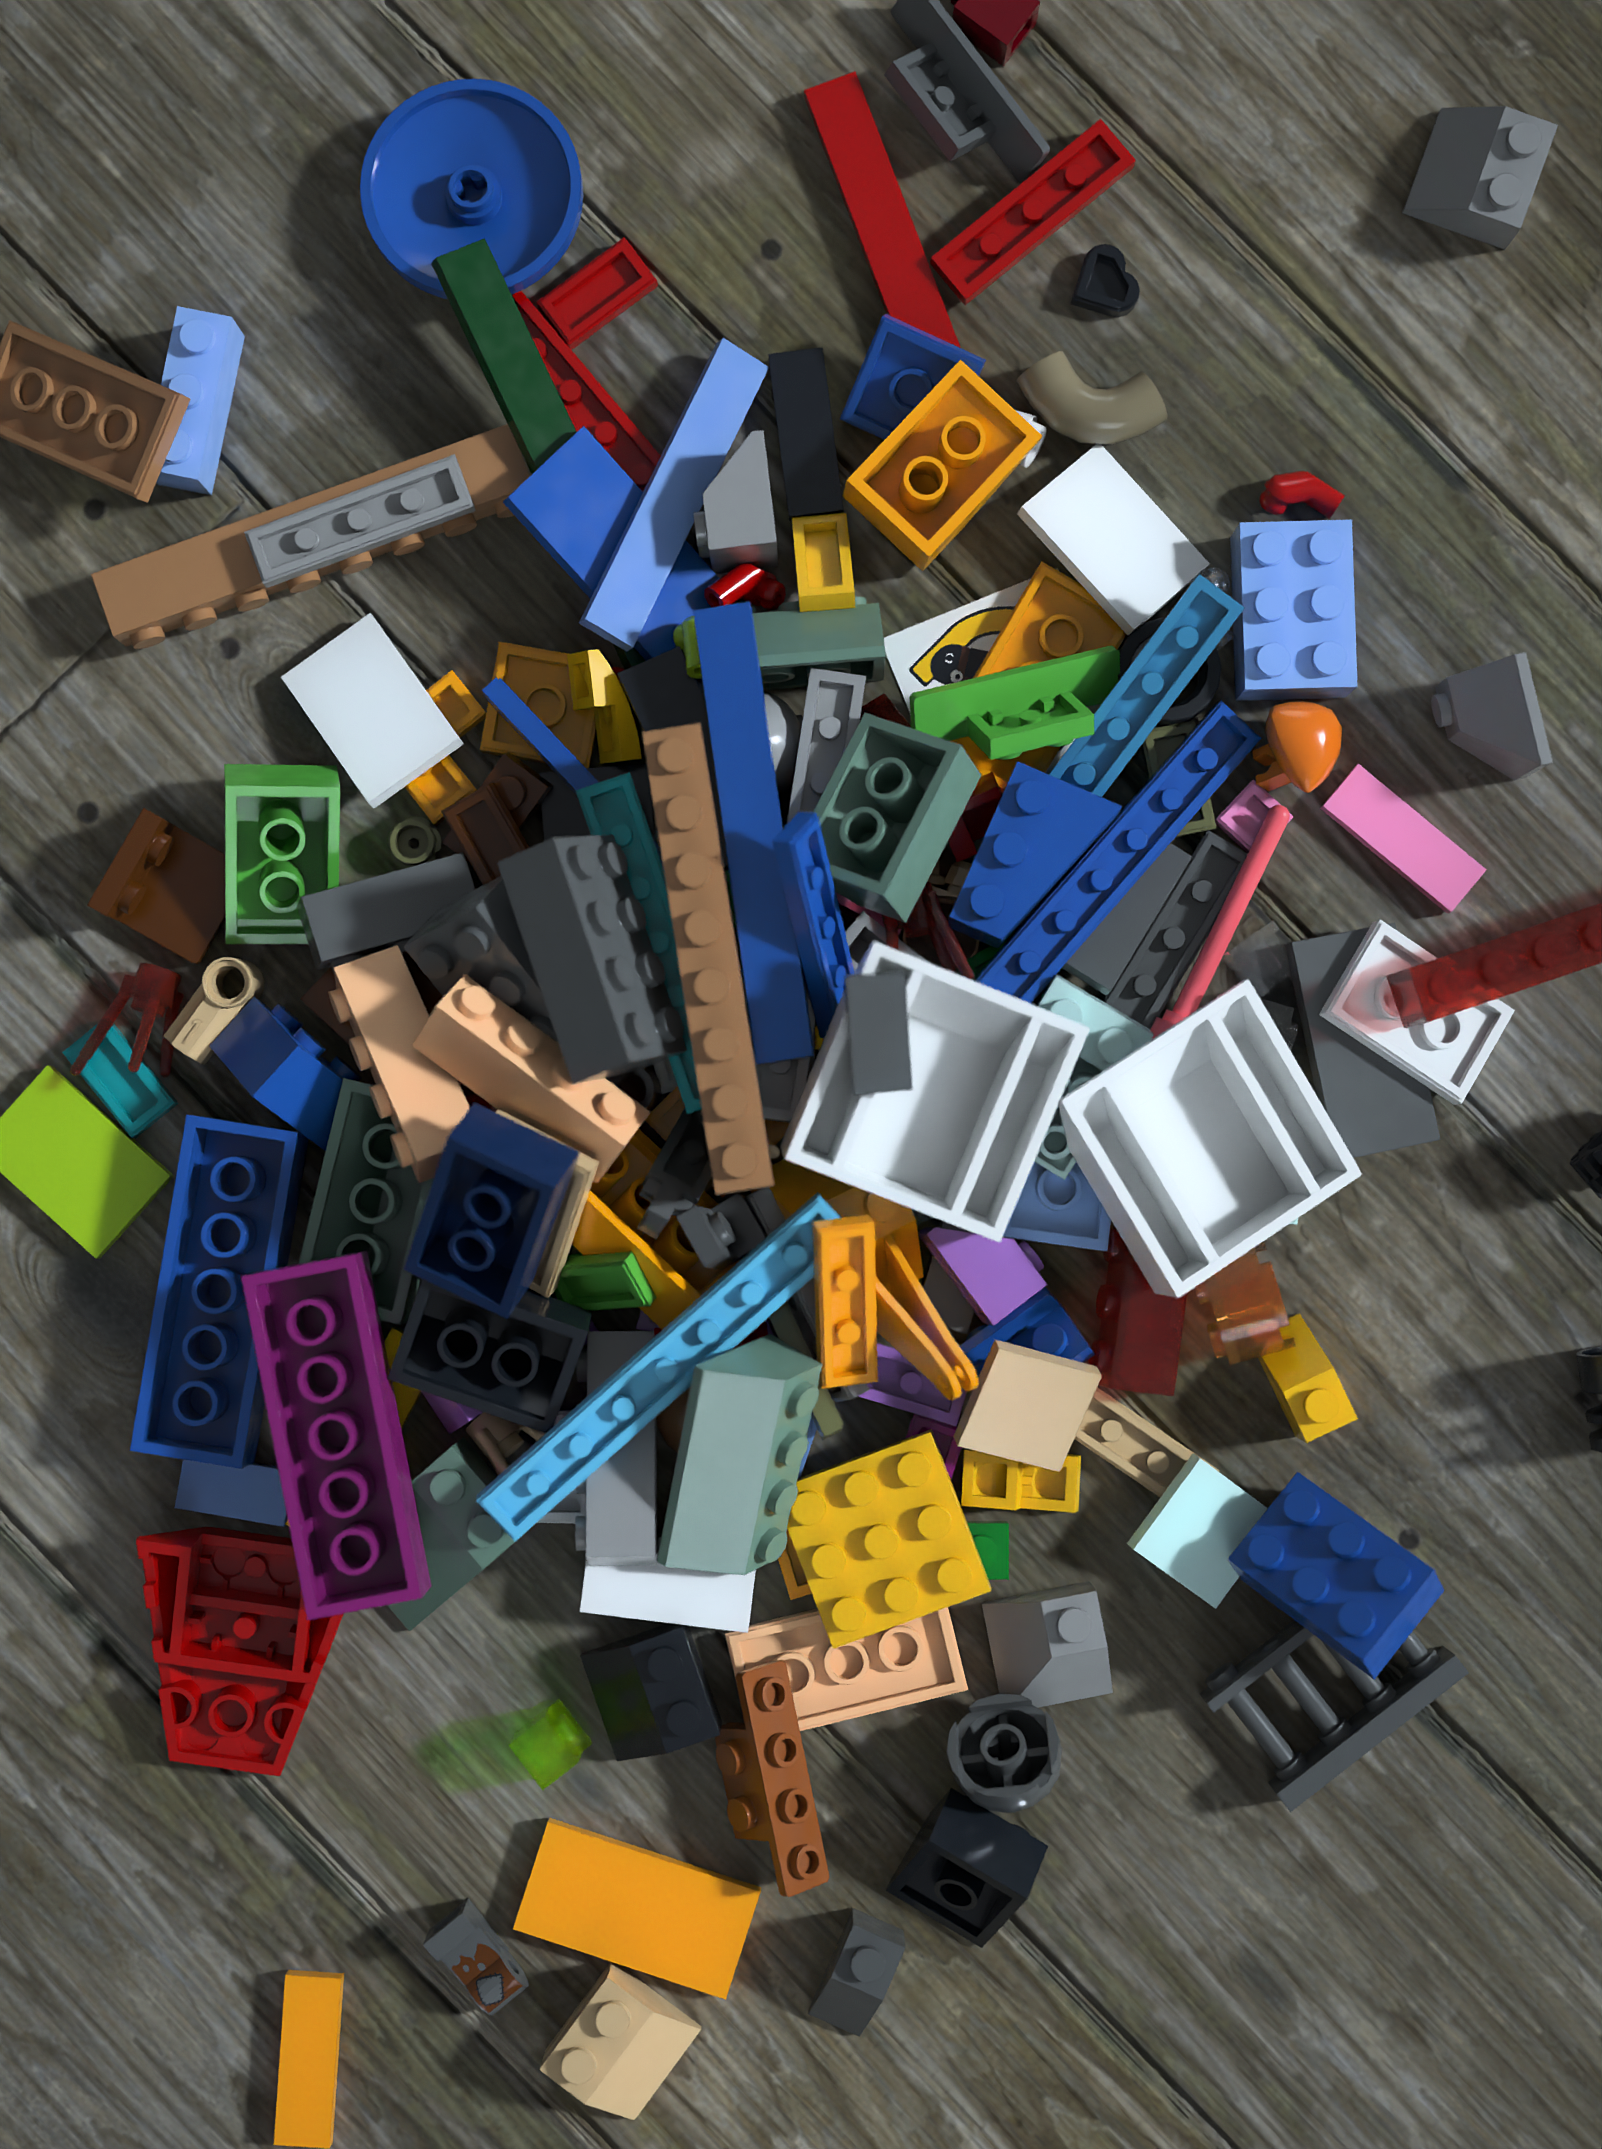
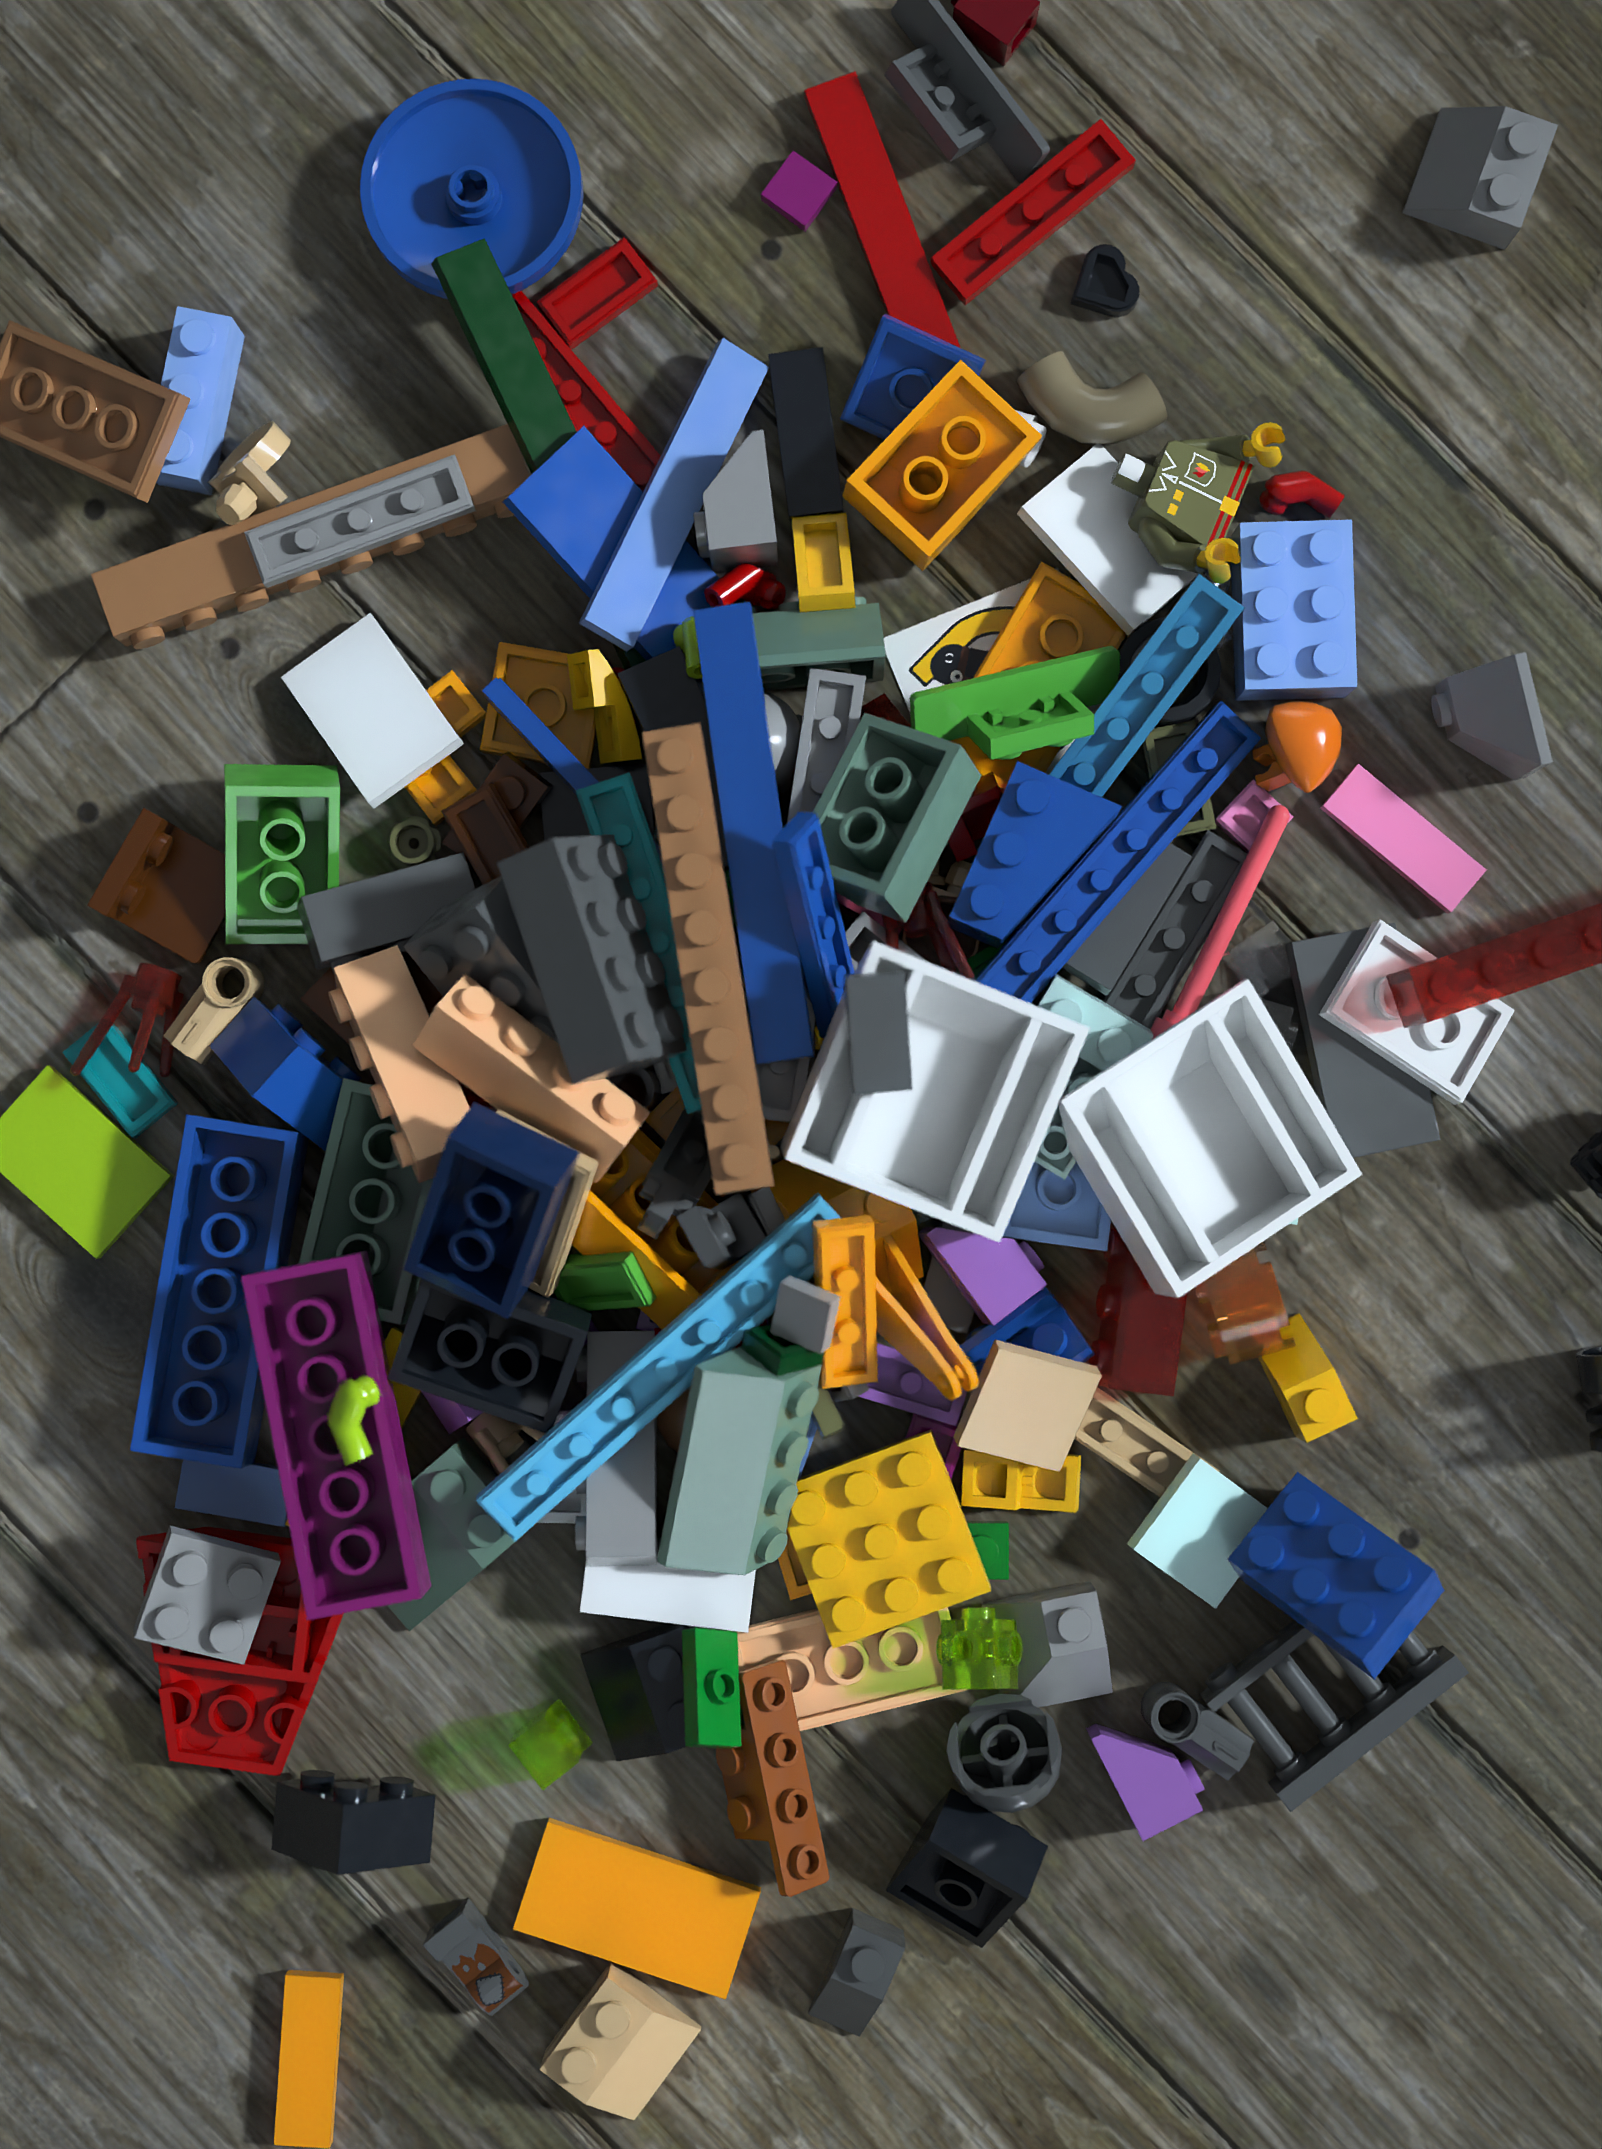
none -> light grey plate [133,1525,281,1665]
none -> tan piece [208,421,291,525]
none -> black brick [271,1770,436,1875]
none -> lime arm [328,1376,380,1465]
none -> green plate [682,1628,742,1749]
none -> dark green tile [741,1323,824,1376]
none -> magenta tile [761,150,837,232]
none -> light grey tile [770,1275,840,1354]
none -> clear neon green brick [936,1608,1023,1690]
none -> medium lavender slope [1086,1724,1205,1841]
none -> olive torso [1111,422,1286,584]
none -> dark grey piece [1141,1682,1254,1781]

